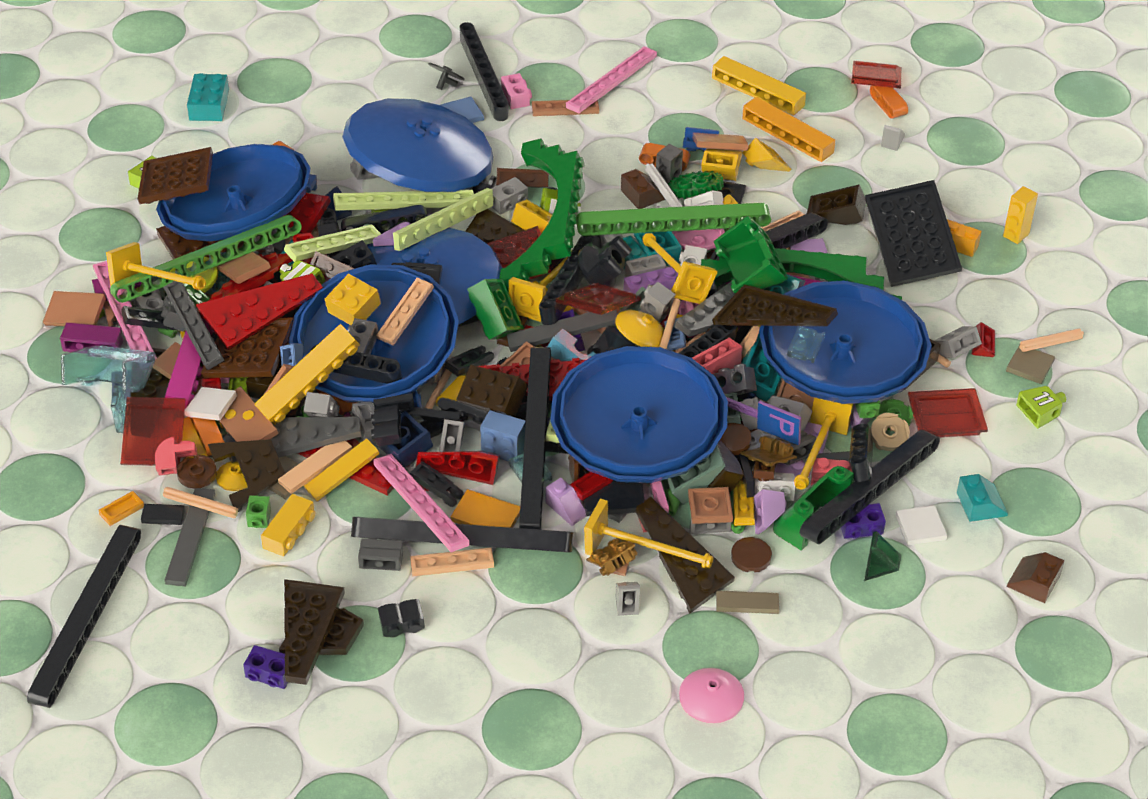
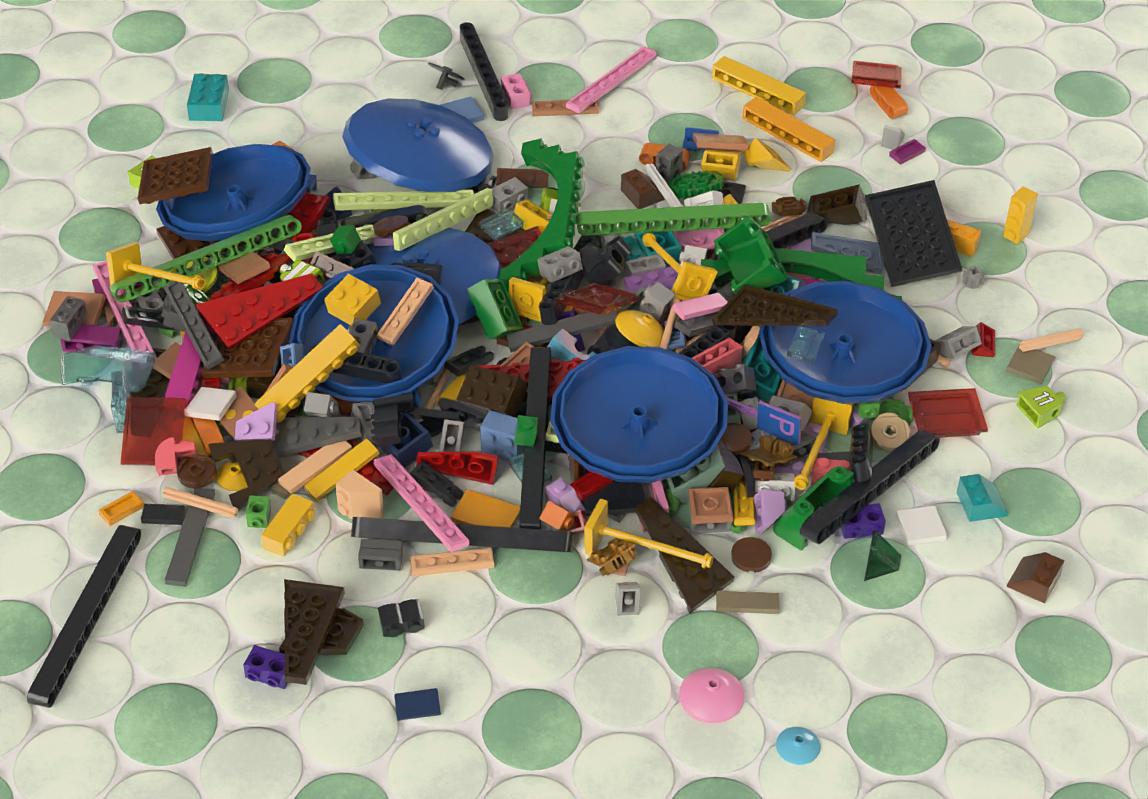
none -> flat silver brick [50,296,88,341]
none -> lavender wing [235,402,278,442]
none -> green brick [330,225,361,254]
none -> light nougat slope [336,470,384,519]
none -> reddish brown tile [373,215,409,237]
none -> dark blue slope [394,688,441,721]
none -> clear light blue plate [479,208,523,241]
none -> green brick [514,415,538,447]
none -> light grey brick [537,246,583,283]
none -> orange brick [539,501,575,531]
none -> red slope [567,510,588,535]
none -> bright pink tile [672,293,727,320]
none -> reddish brown tile [772,197,806,216]
none -> medium azure dish [776,727,820,765]
none -> sand blue wing [811,232,883,274]
none -> magenta tile [889,139,926,165]
none -> light grey gear [962,266,985,289]

